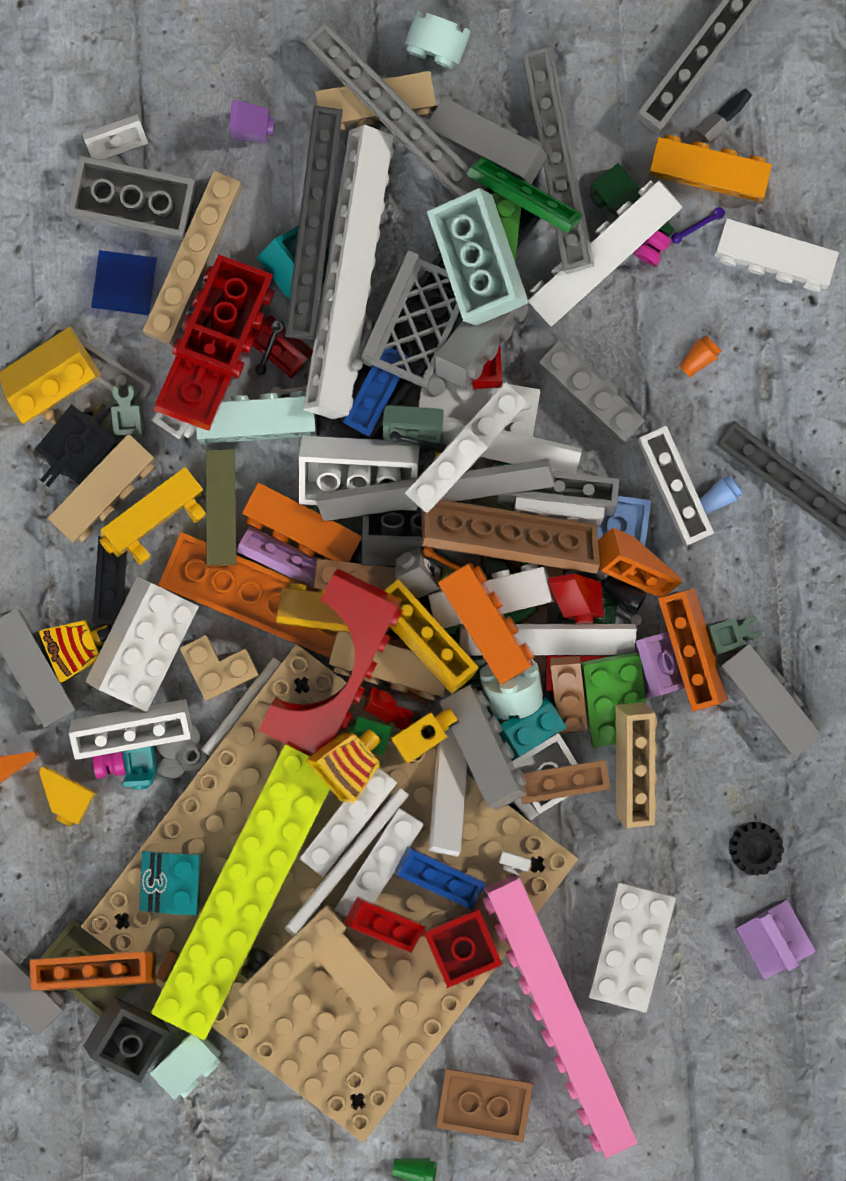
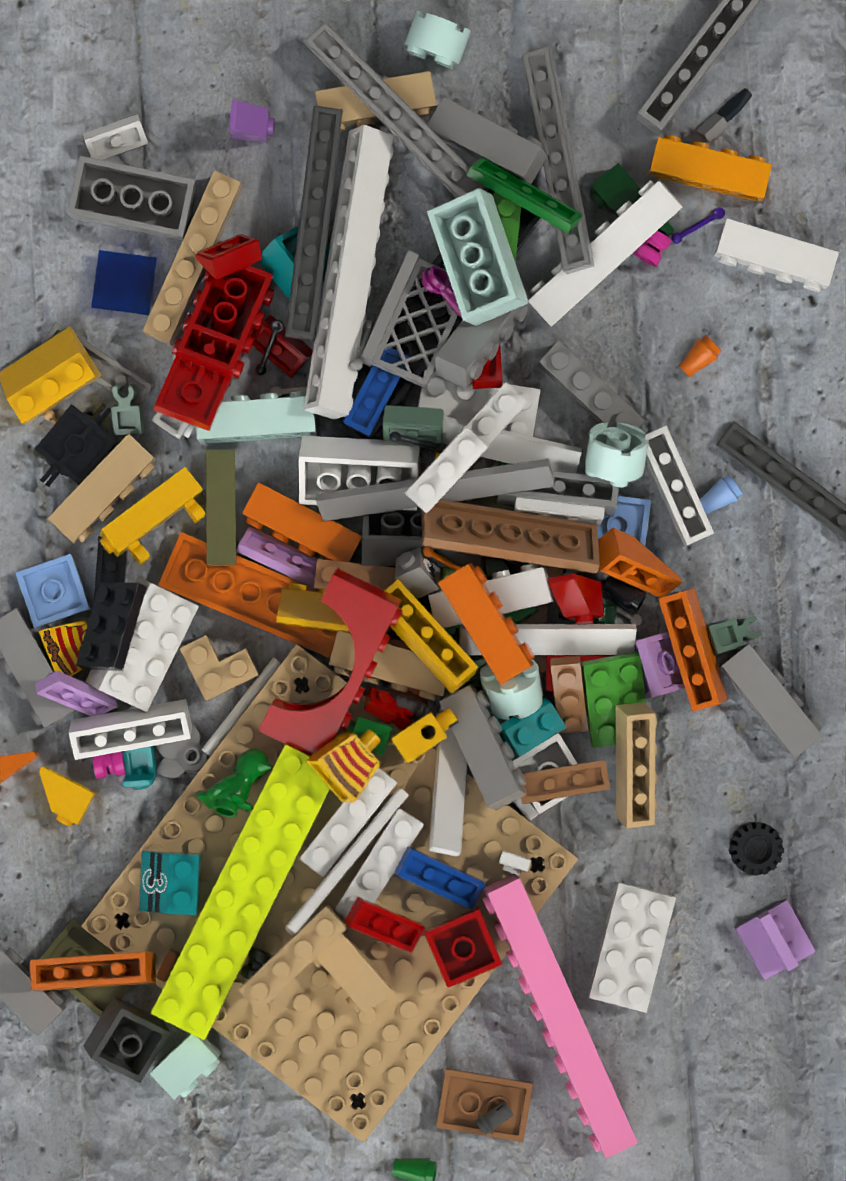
none -> light blue plate [16,554,91,628]
none -> lavender plate [35,671,118,716]
none -> black plate [76,582,147,671]
none -> red slope [195,234,262,279]
none -> green animal [196,749,273,818]
none -> magenta plate [421,266,462,317]
none -> dark grey pin [475,1100,514,1135]
none -> light aqua brick [585,422,649,487]

